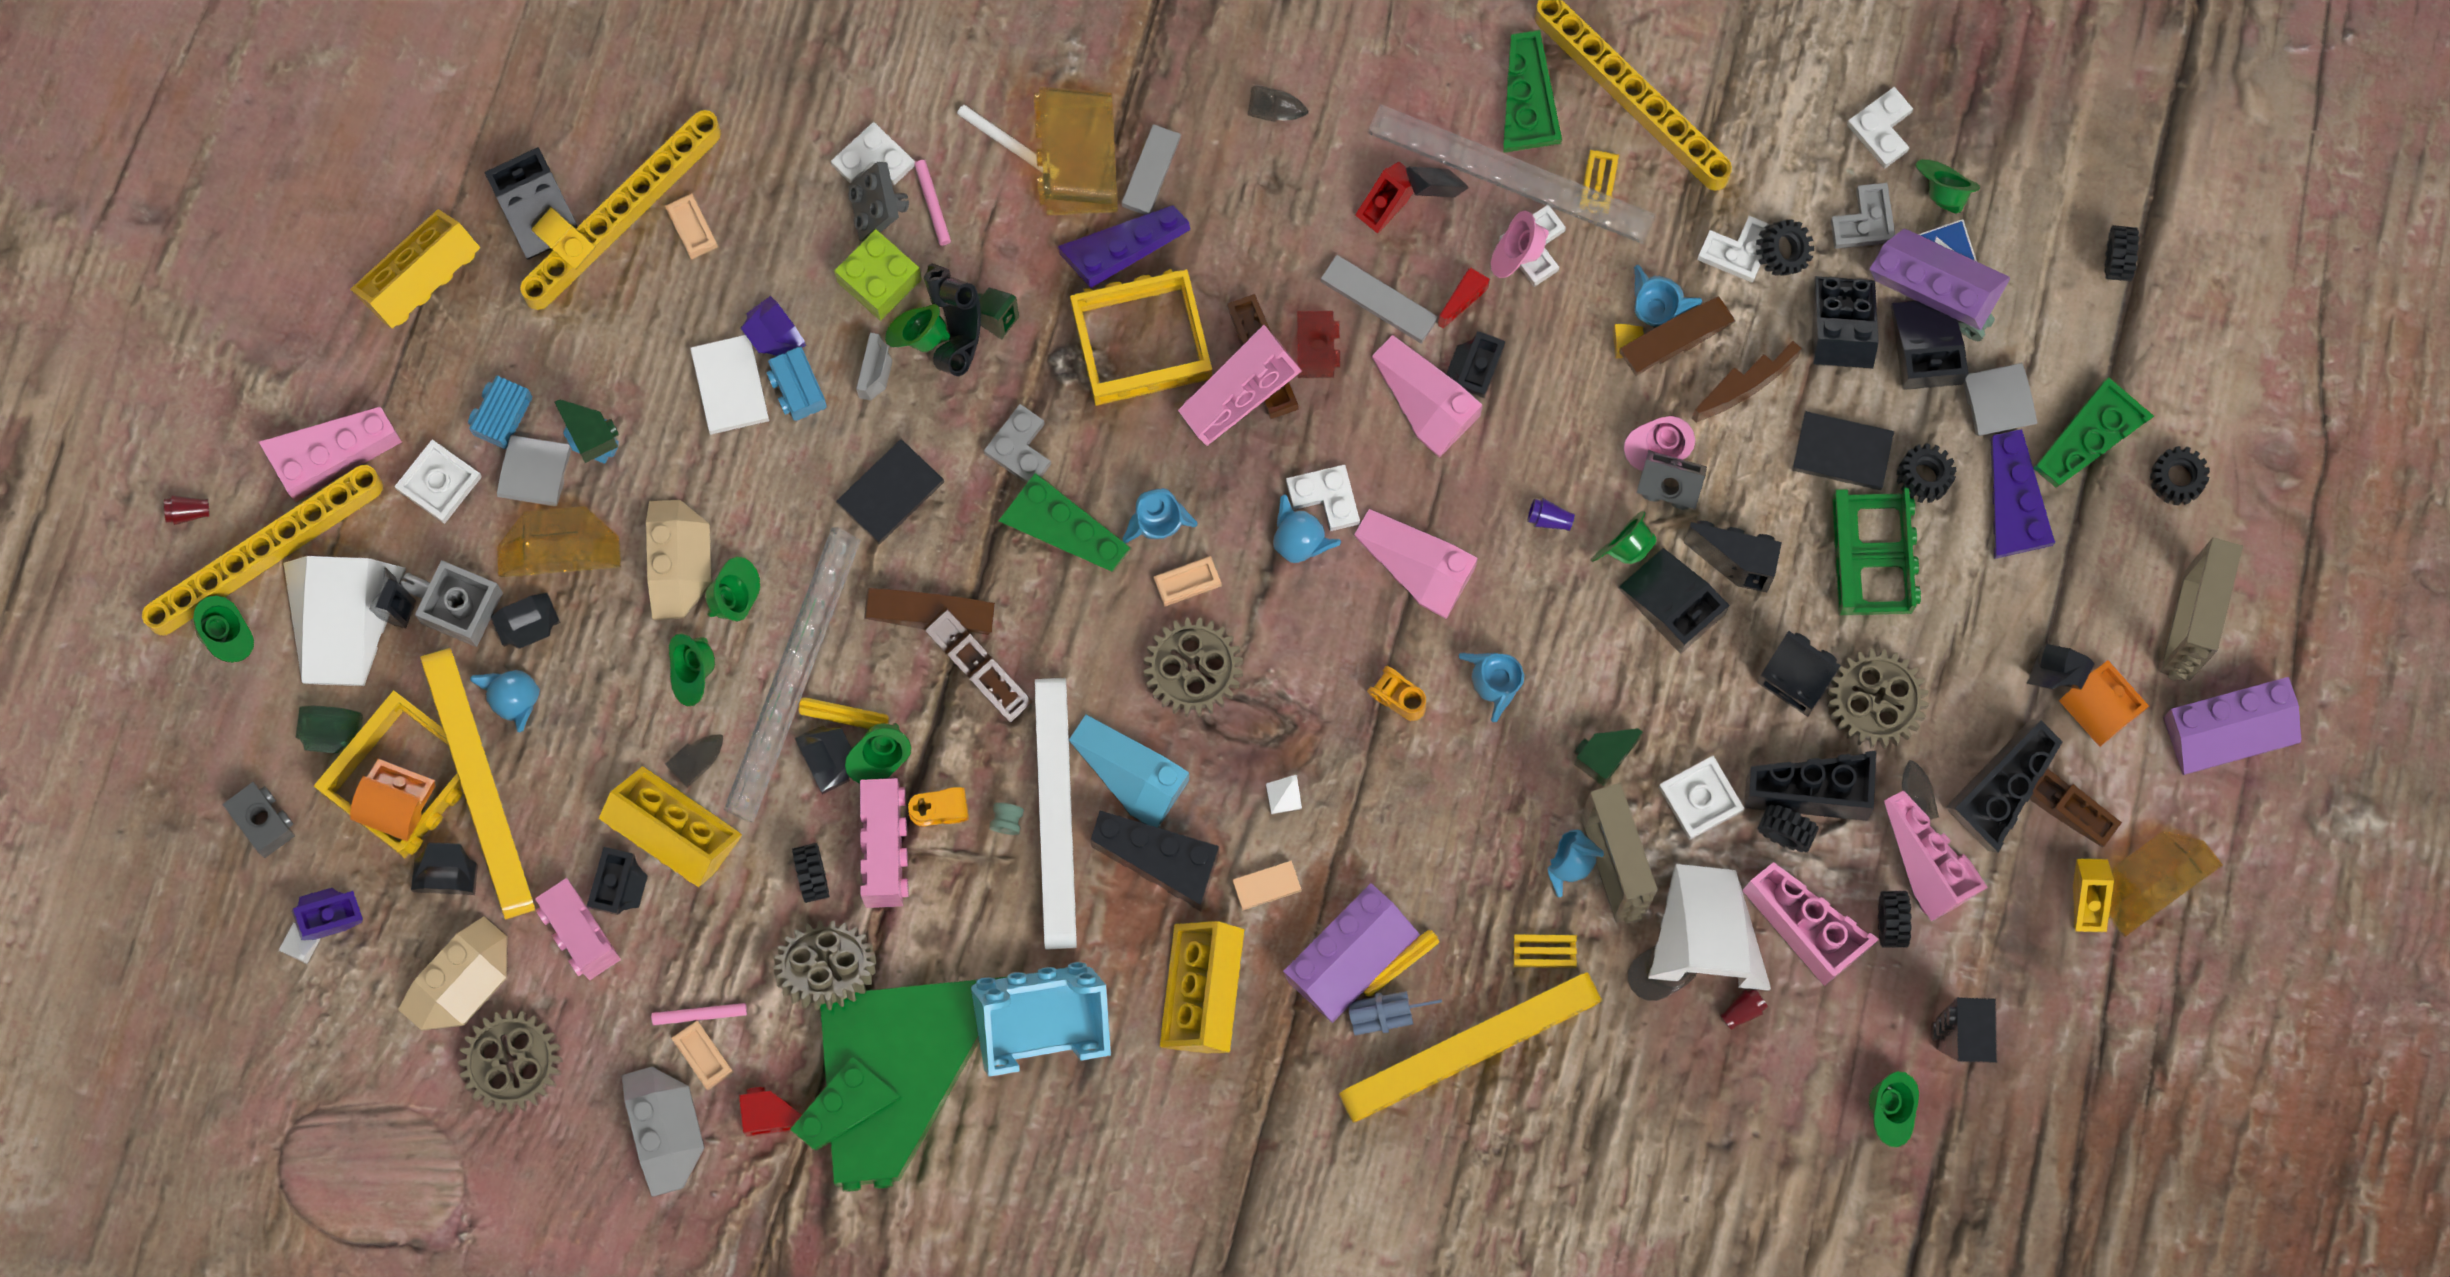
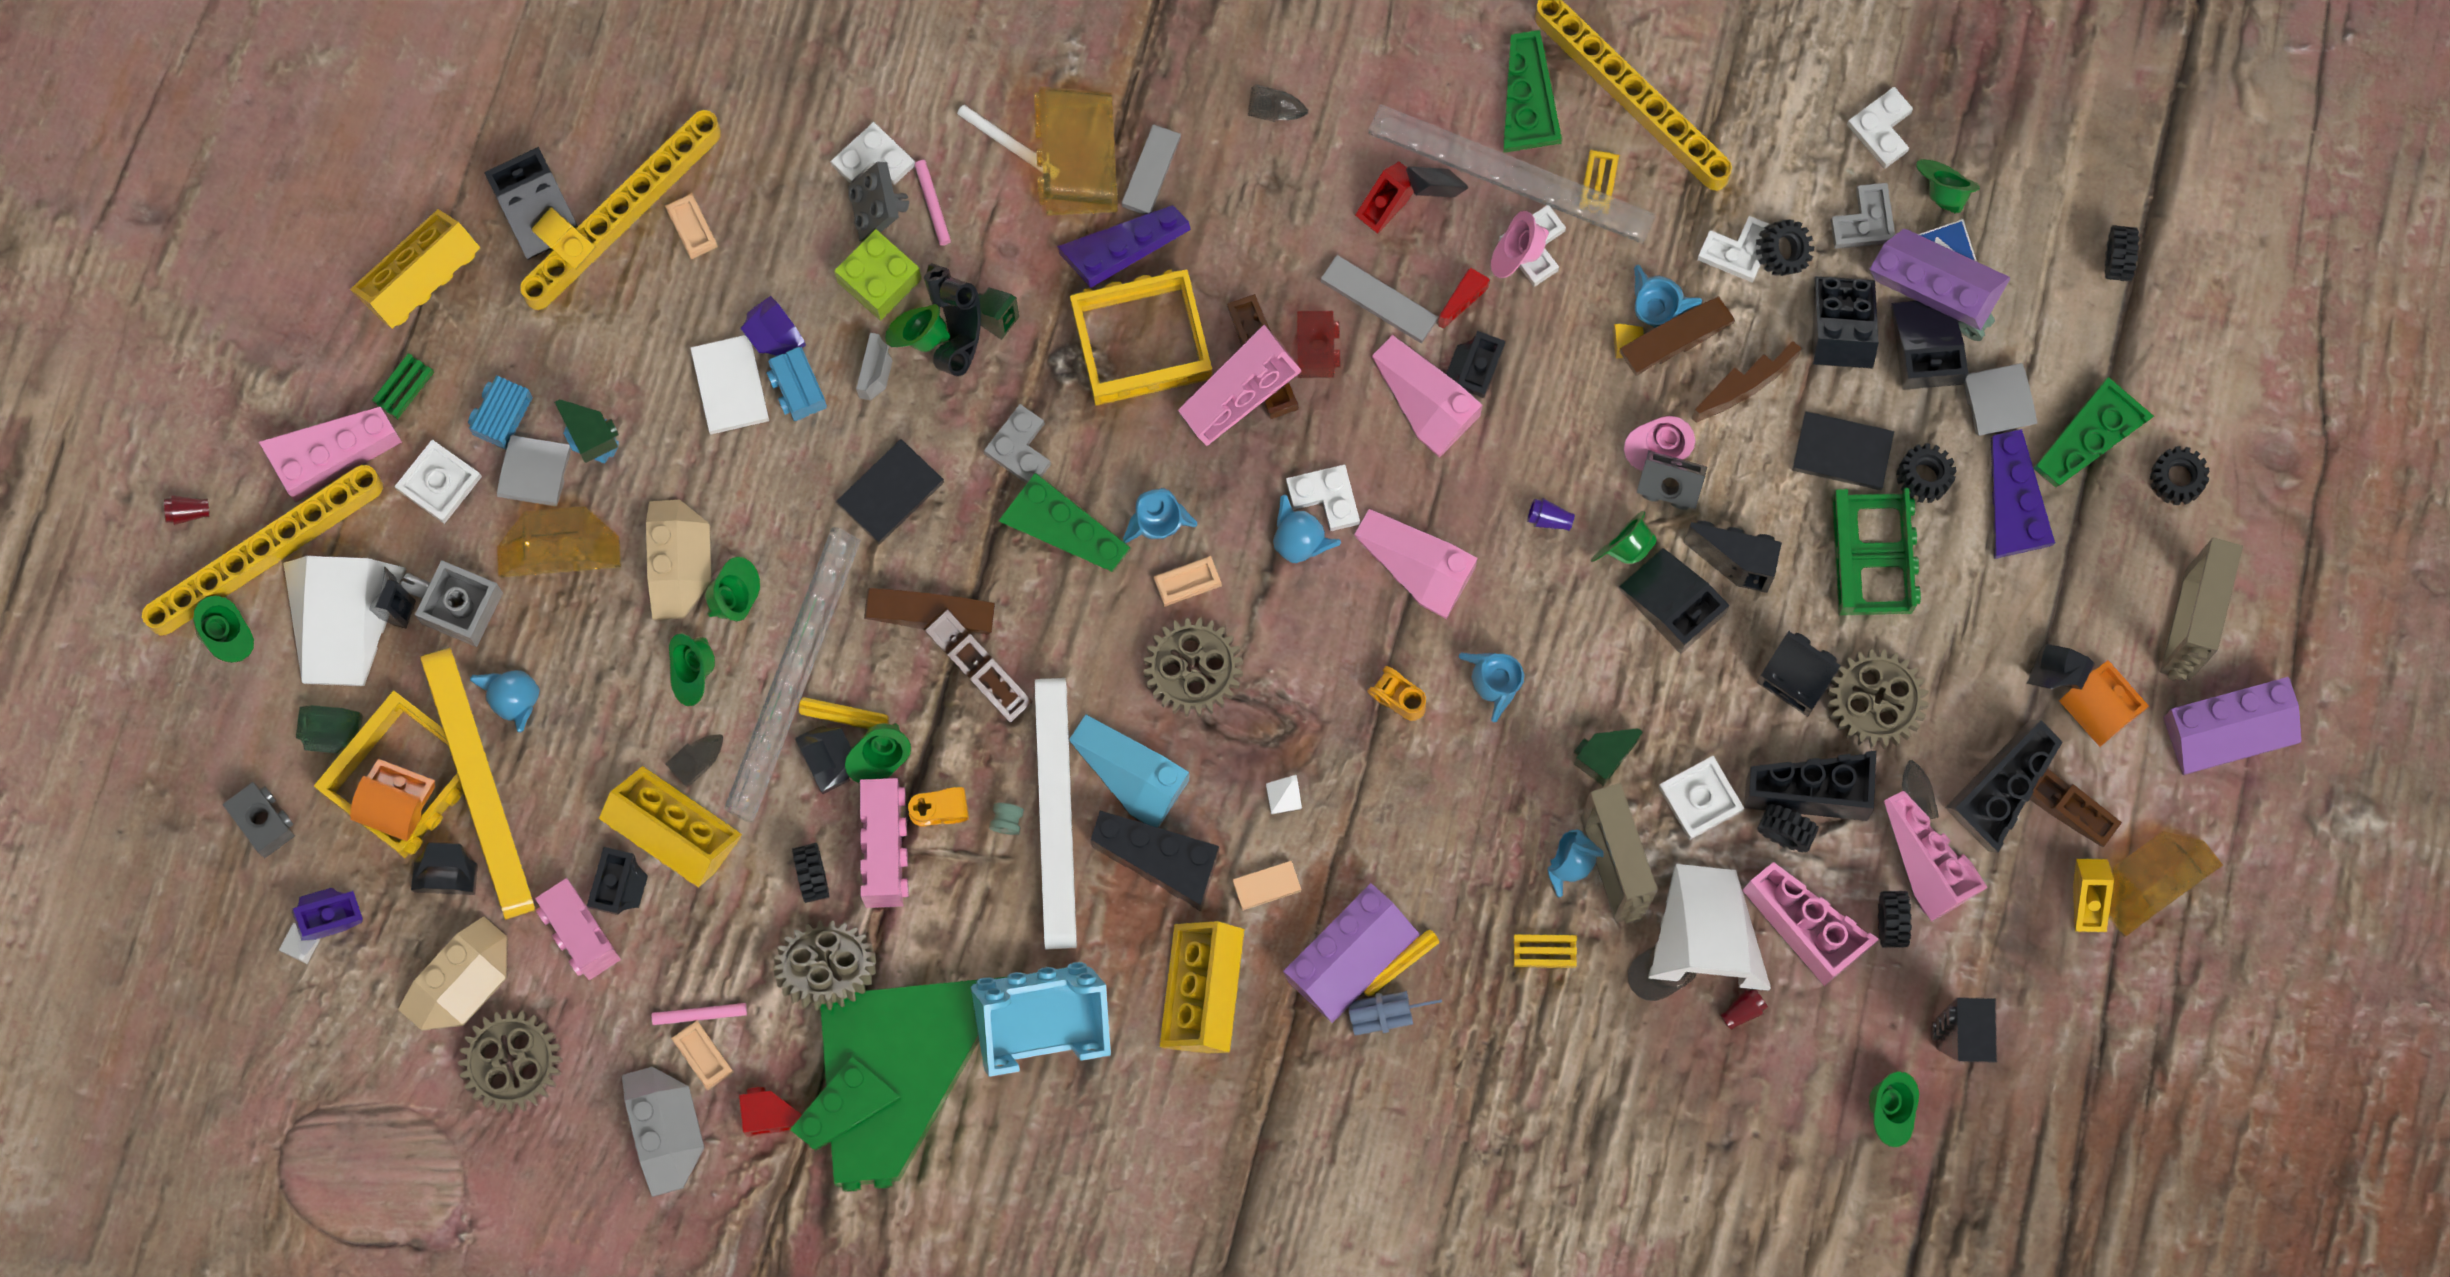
black slope [491,593,561,649] -> none
yellow beam [1339,972,1603,1123] -> none
none -> green tile [372,353,434,420]

